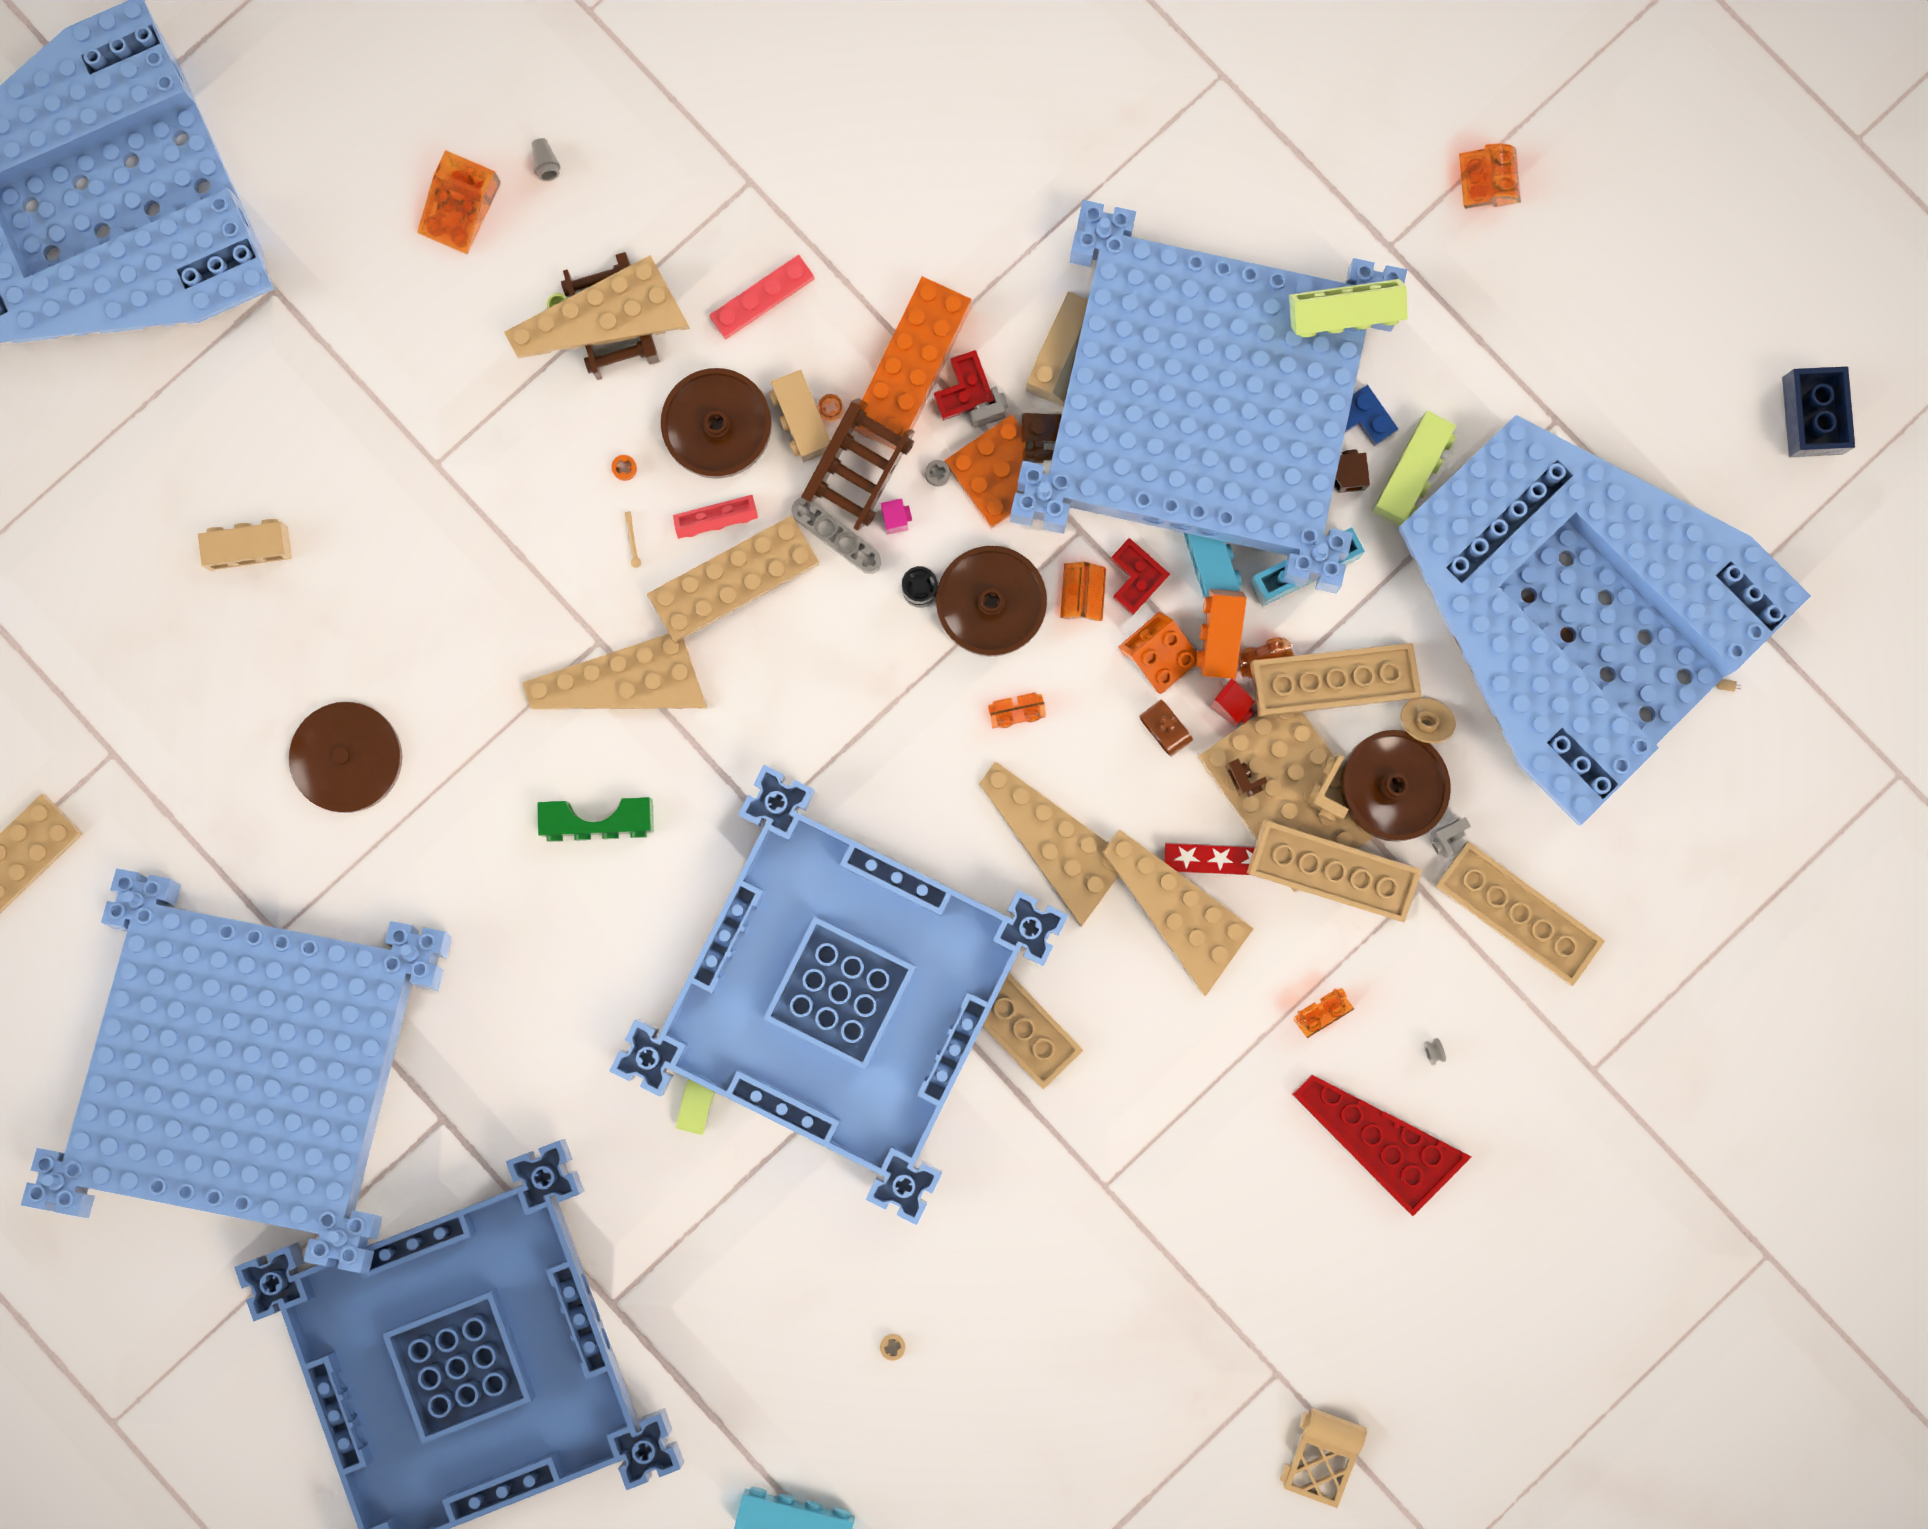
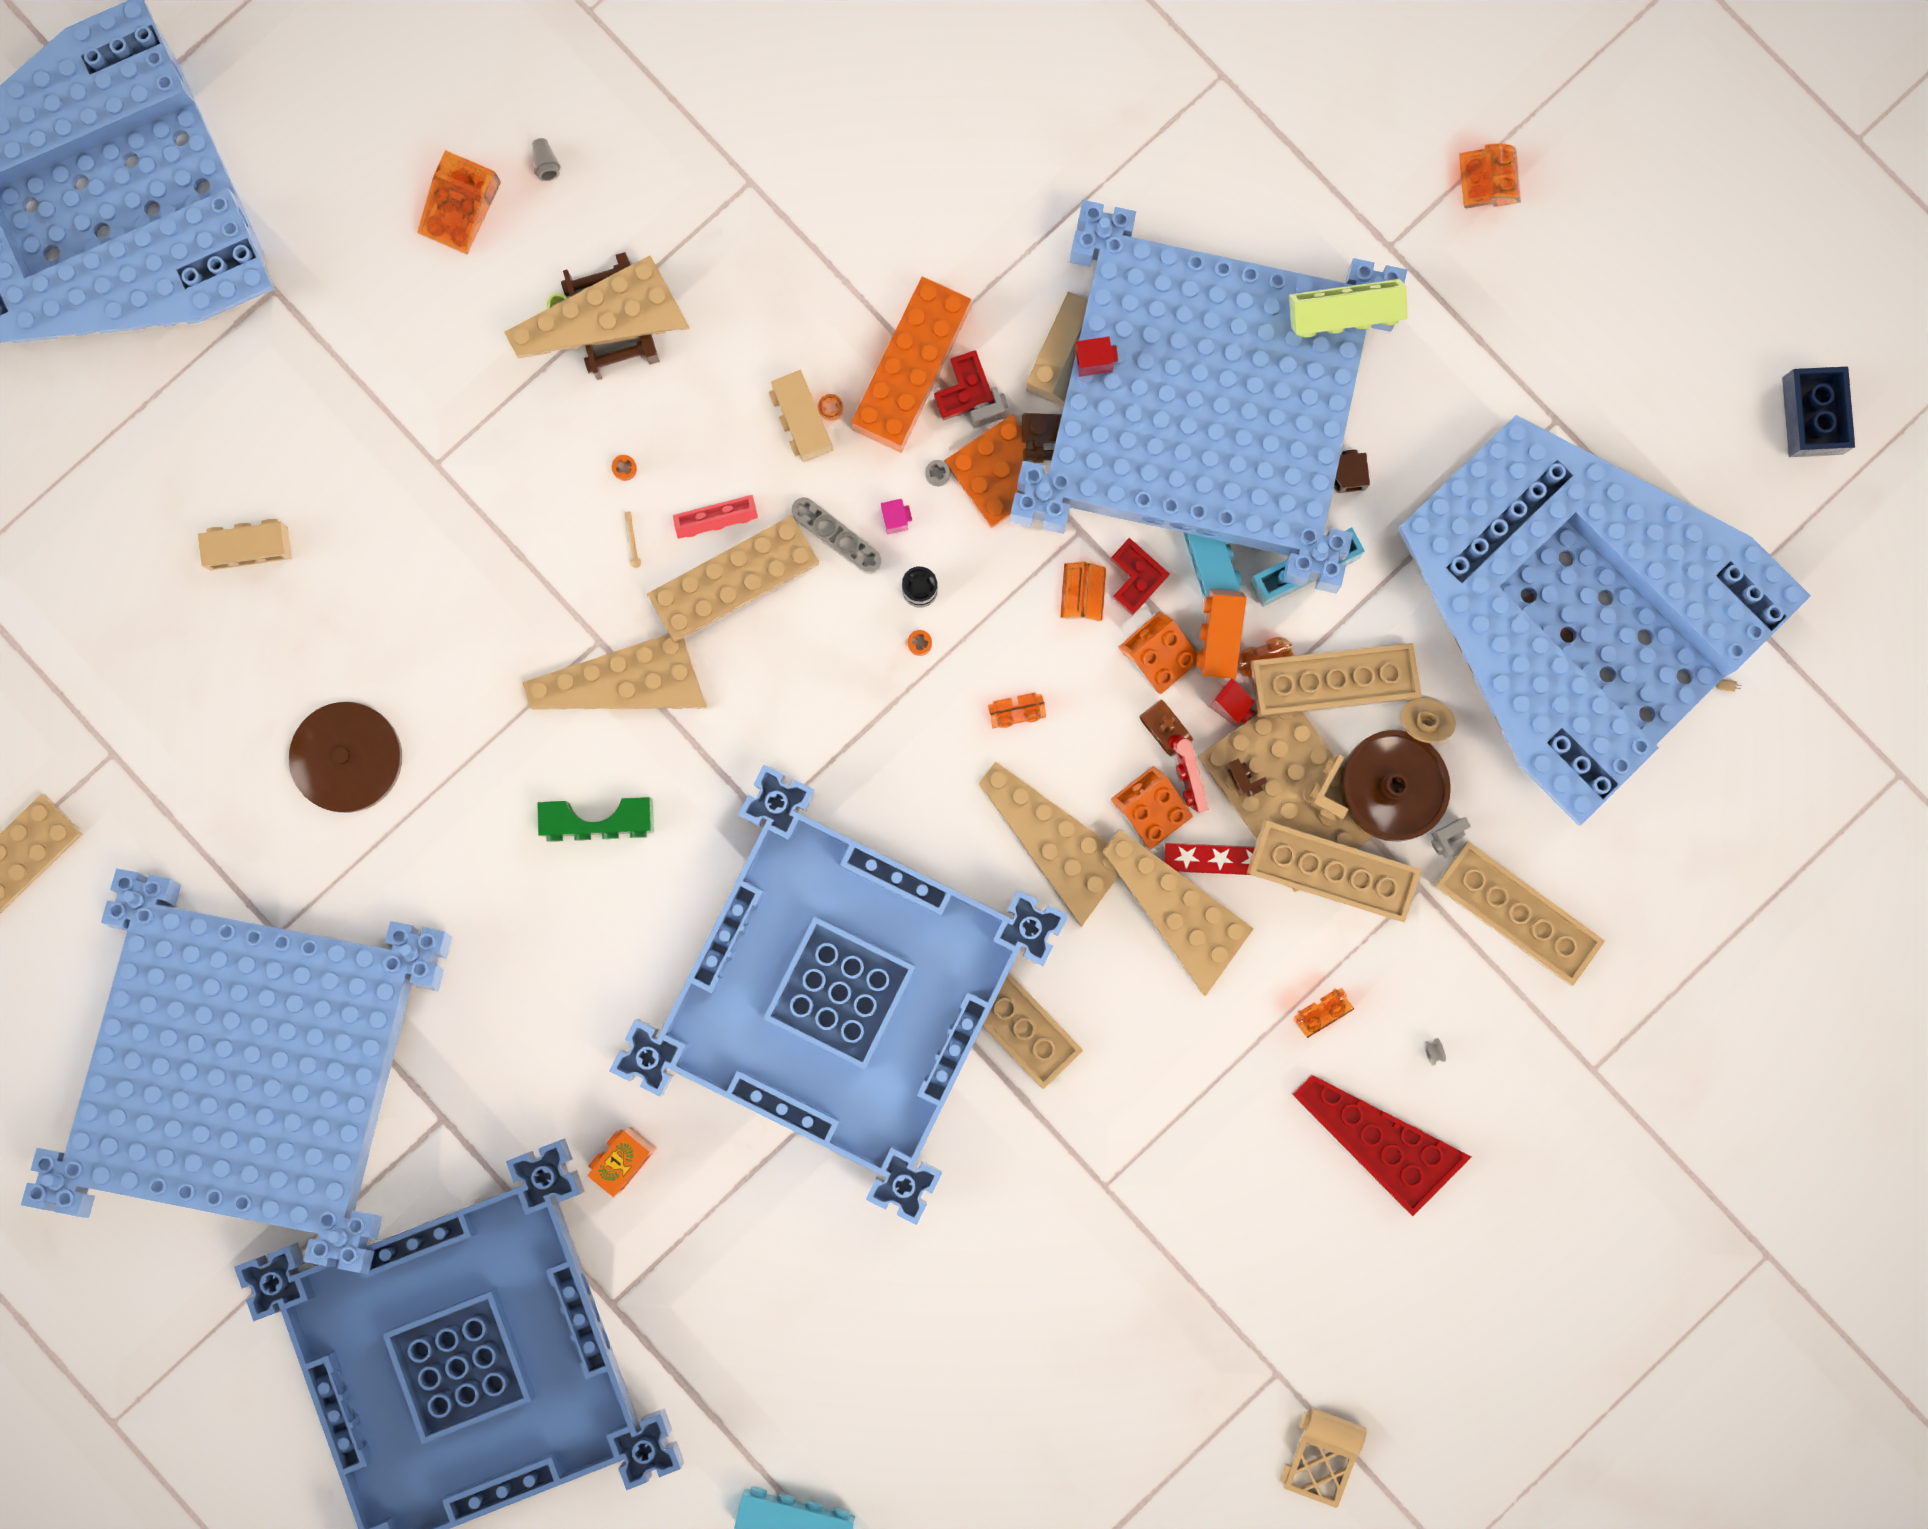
reddish brown dish [661,368,772,479] -> none
yellowish green slope [676,1079,715,1135] -> none
coral plate [709,254,815,340] -> none
reddish brown fence [801,398,915,531] -> none
tan bush [880,1334,906,1361] -> none
reddish brown dish [936,546,1047,657] -> none
blue plate [1345,384,1398,446] -> none
yellowish green brick [1372,410,1456,526] -> none
none -> orange brick [587,1127,657,1198]
none -> orange bush [908,630,932,656]
none -> red brick [1075,336,1118,377]
none -> orange bracket [1110,766,1193,849]
none -> plate [1168,734,1209,813]

